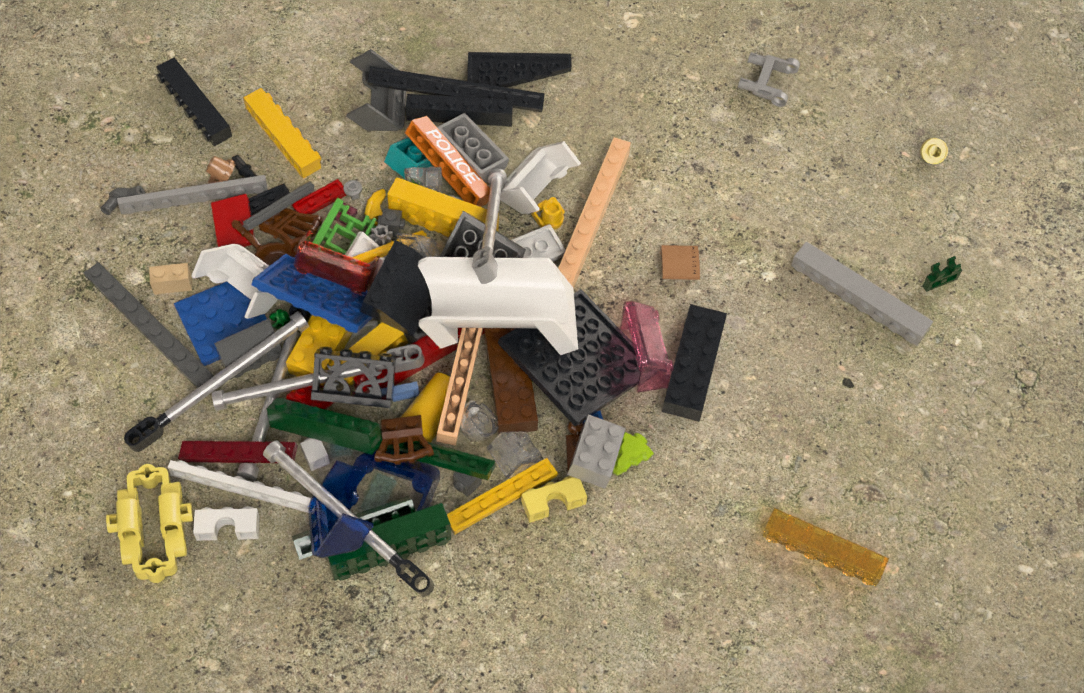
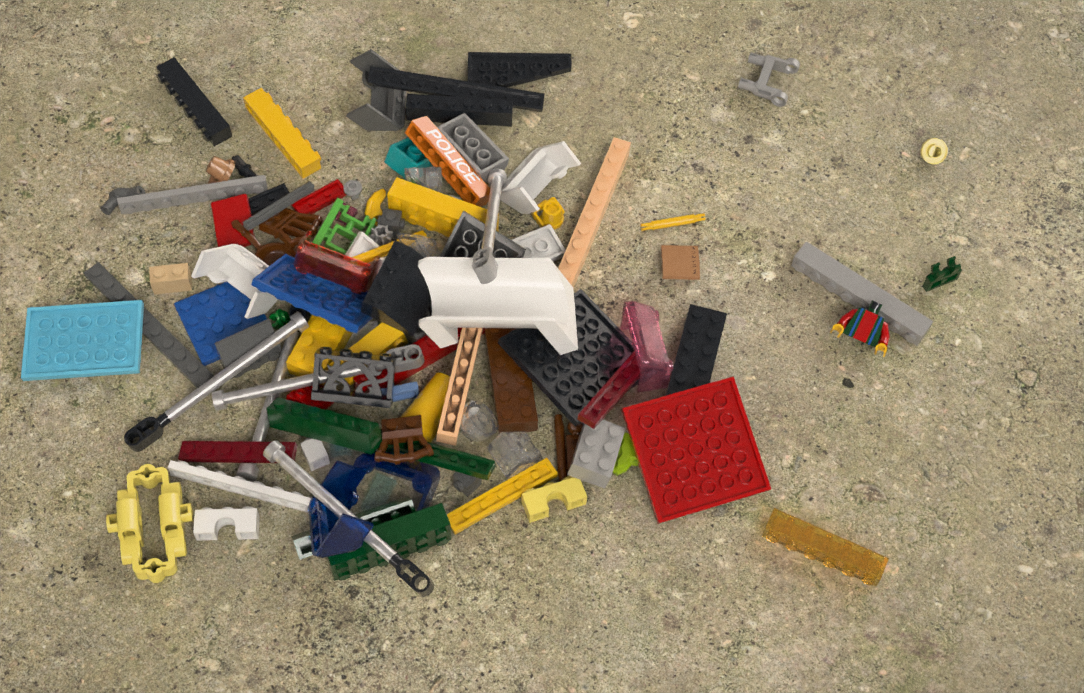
none -> medium azure plate [21,300,144,381]
none -> reddish brown piece [554,414,567,482]
none -> dark red plate [577,348,654,429]
none -> red plate [621,376,771,524]
none -> yellow piece [640,213,706,231]
none -> torso [830,300,890,357]

